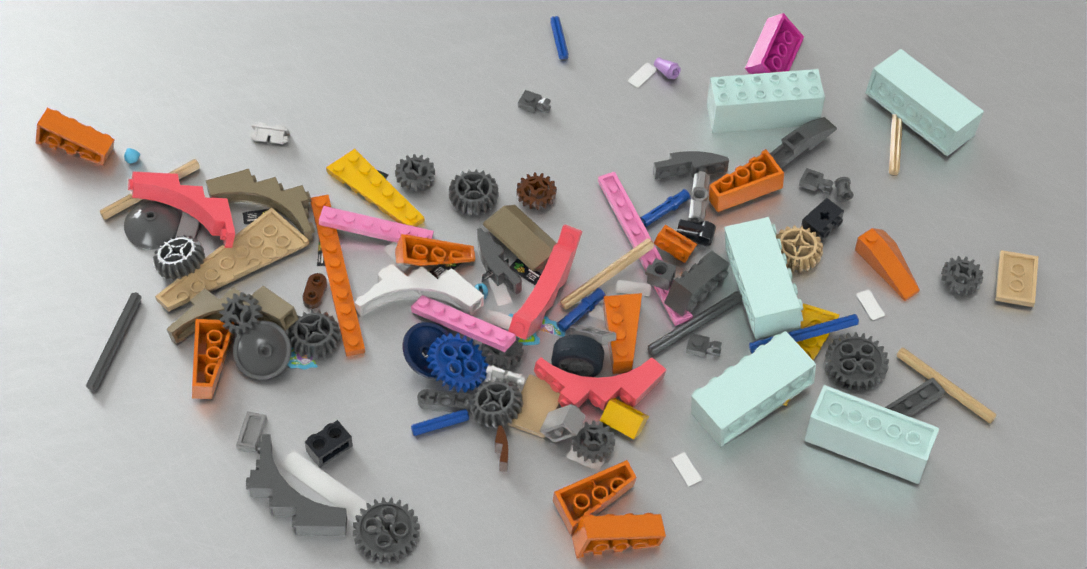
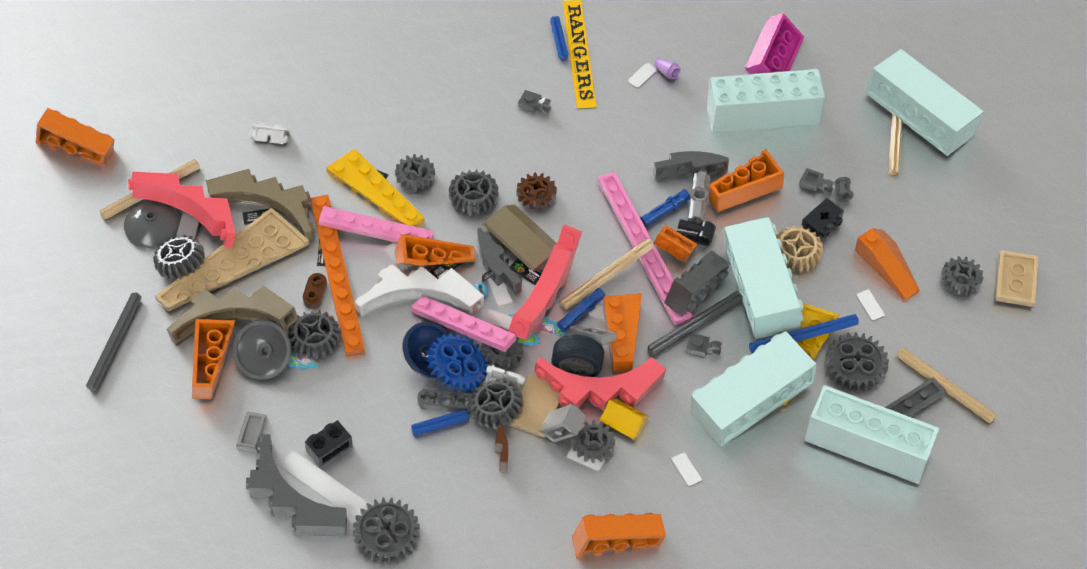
medium azure hinge [124,148,140,164] -> none
dark grey gear [219,292,263,336] -> none
orange wedge [552,460,637,536] -> none
white sticker [616,280,651,297] -> none
dark grey brick [645,258,677,291] -> none
dark grey slope [770,117,837,169] -> none
none -> yellow sticker [562,0,596,109]

